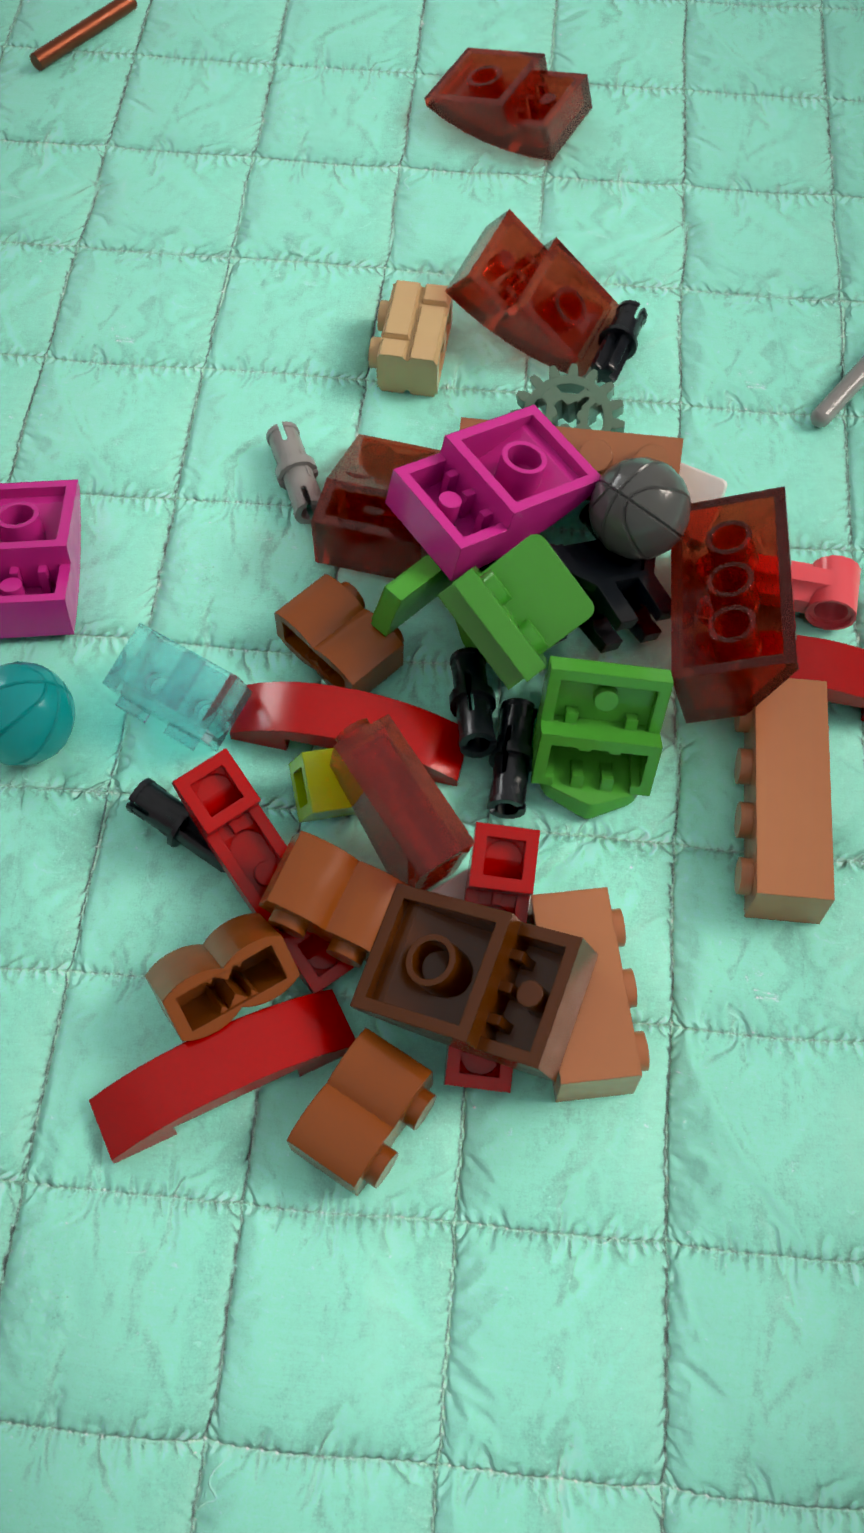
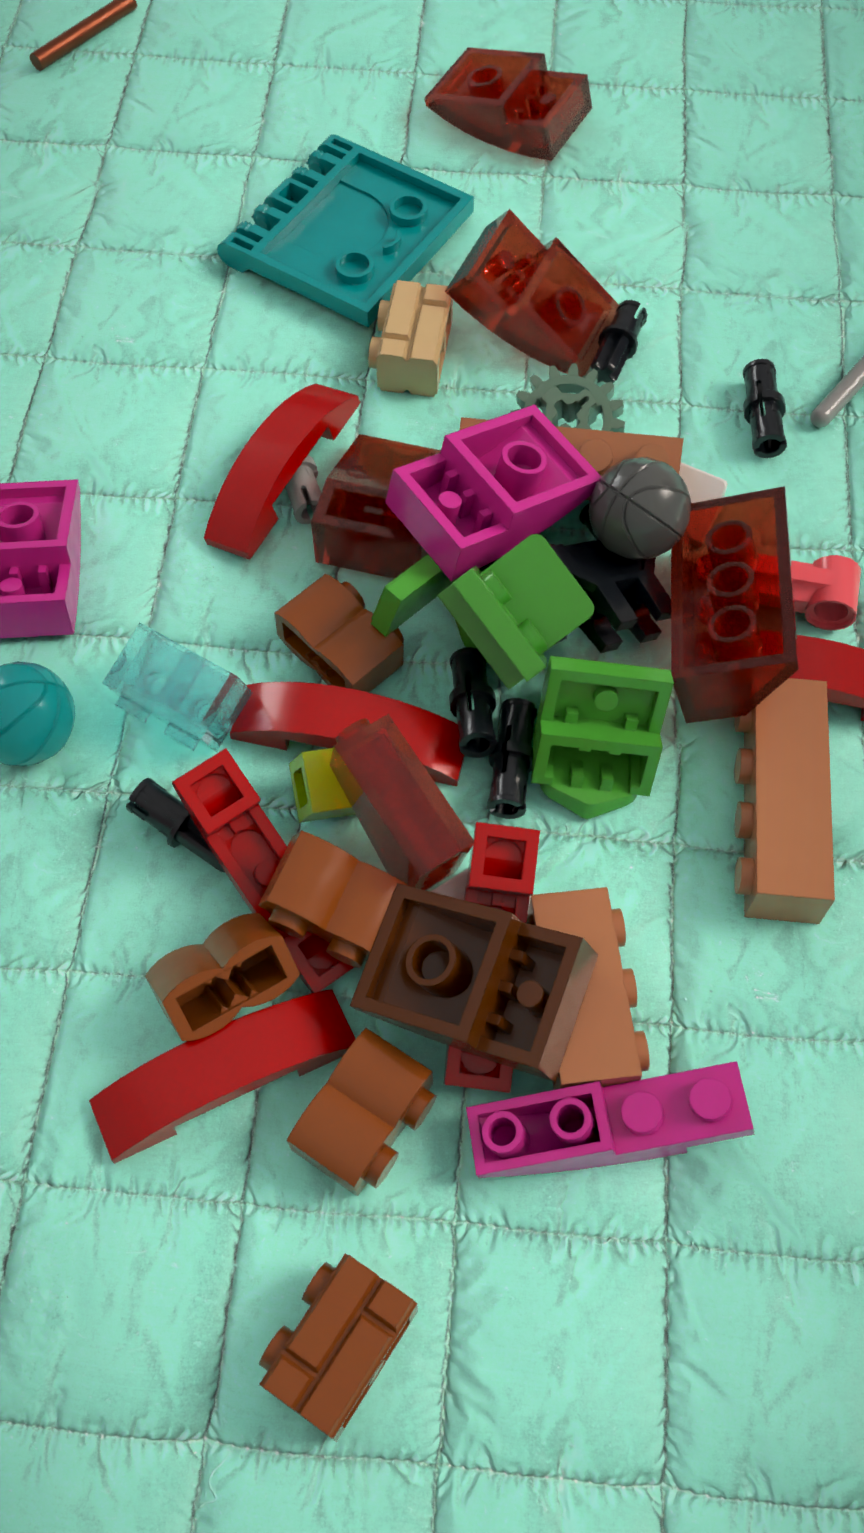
none -> red slope [204,383,360,560]
none -> teal hinge [217,134,474,327]
none -> dark orange brick [259,1253,418,1442]
none -> dark pink slope [466,1061,754,1178]
none -> black pin [743,359,787,458]

